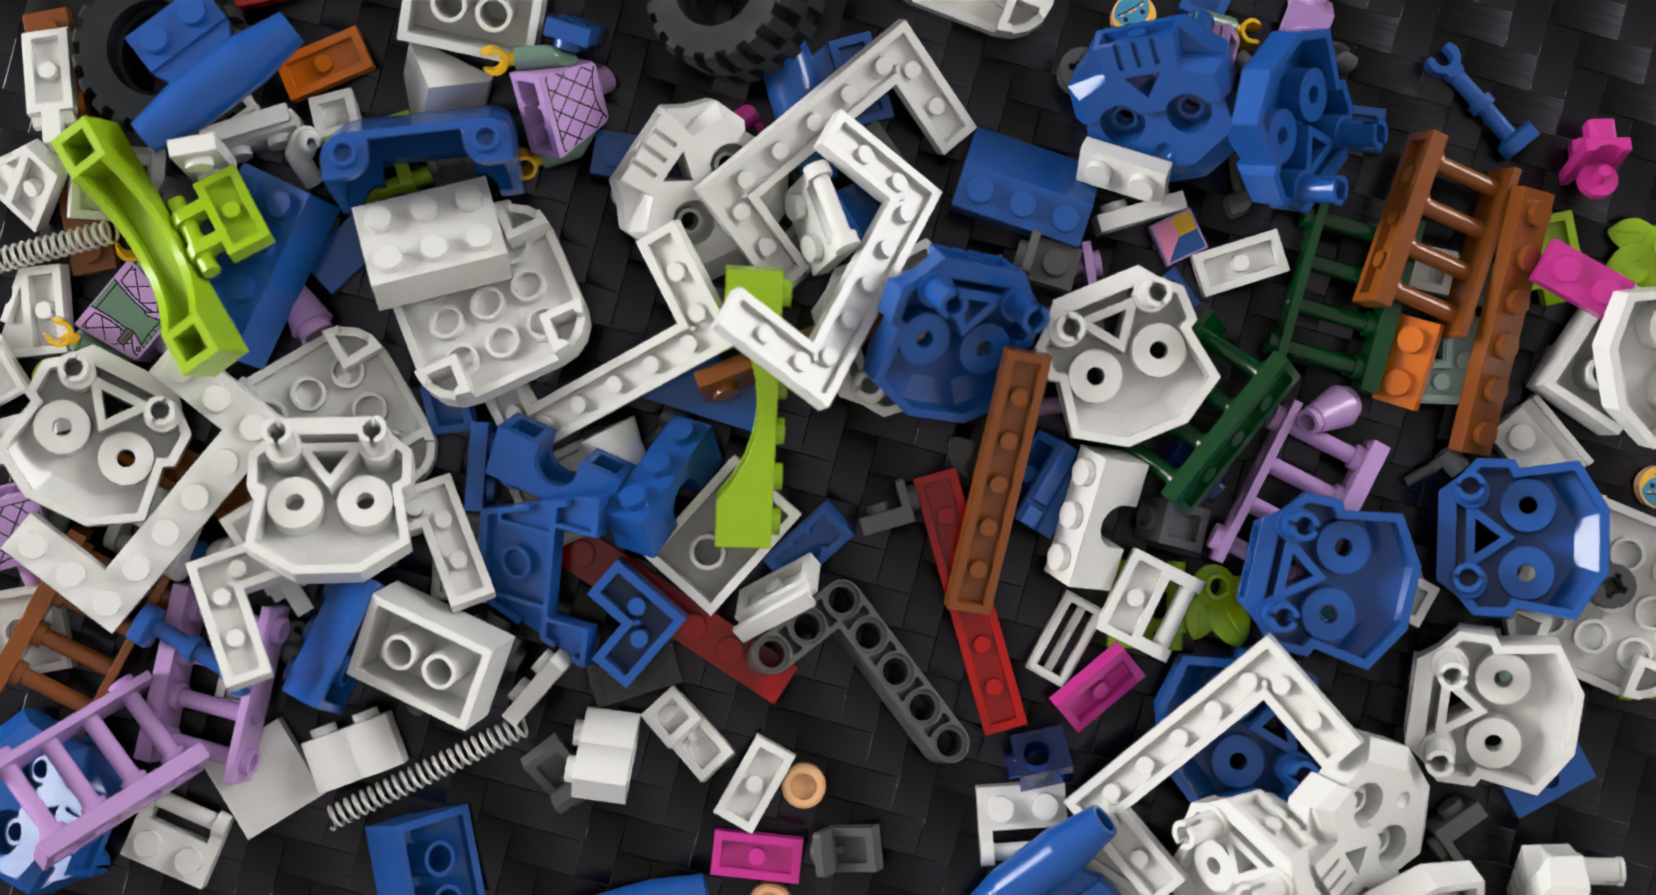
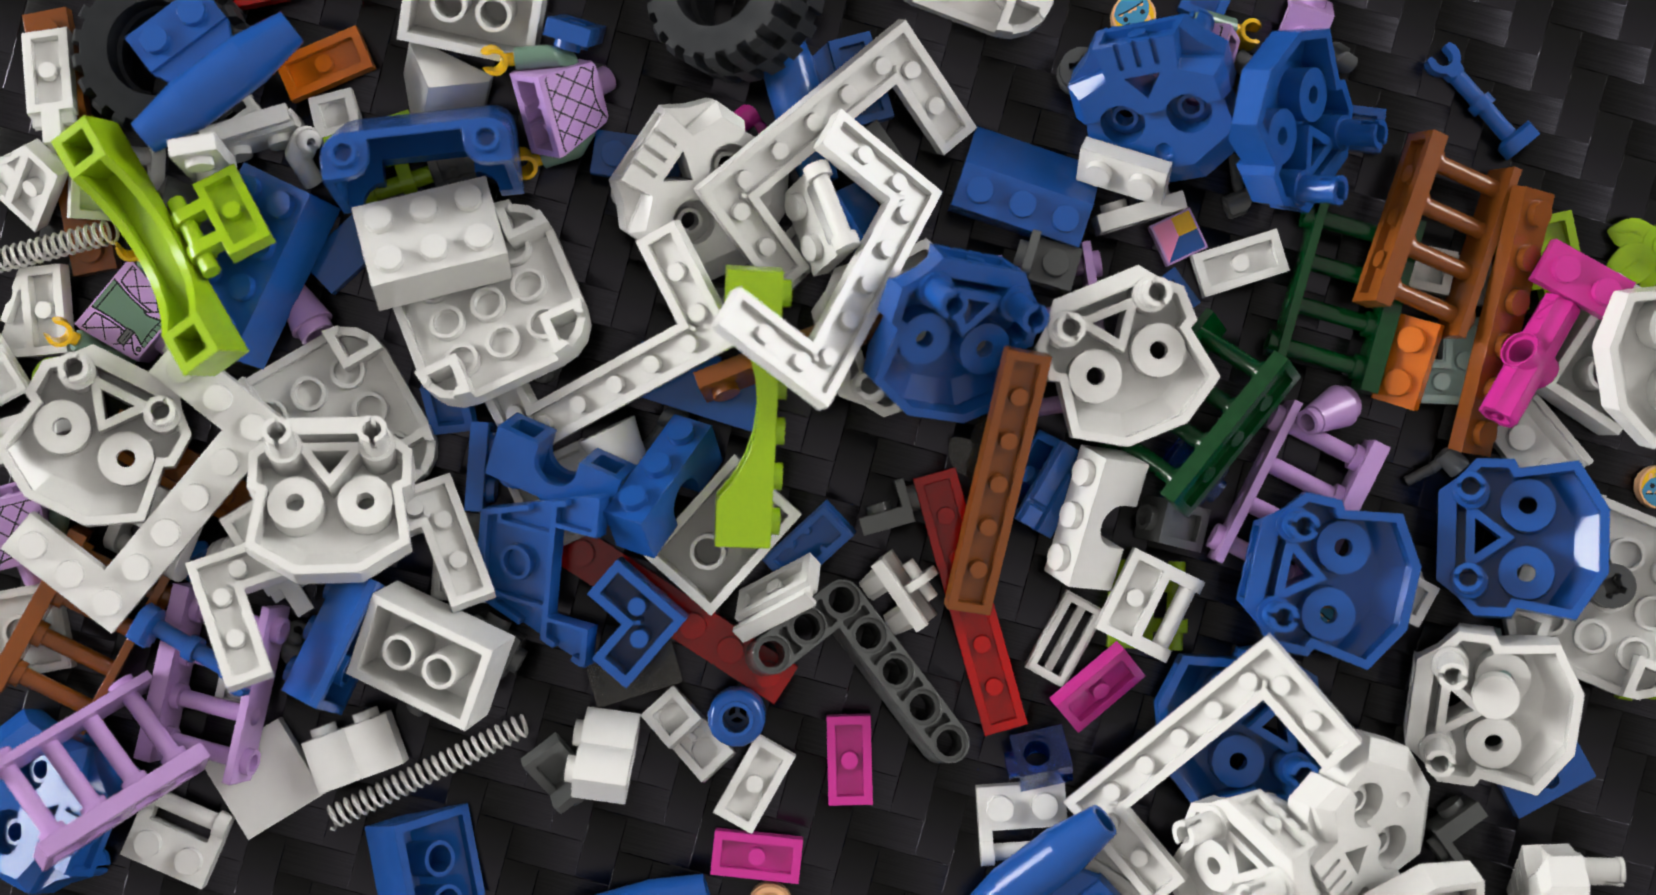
white wing [501,648,572,727] -> none
light nougat tile [782,762,826,809] -> none
dark grey bracket [810,824,884,878] -> none
lime plate [1184,564,1251,647] -> none
dark pink hips [1558,118,1632,200] -> none
none -> blue head [708,686,766,747]
none -> dark pink plate [826,714,873,806]
none -> white hips [859,549,938,635]
none -> white tile [1471,671,1520,720]
none -> dark pink piece [1478,292,1581,429]

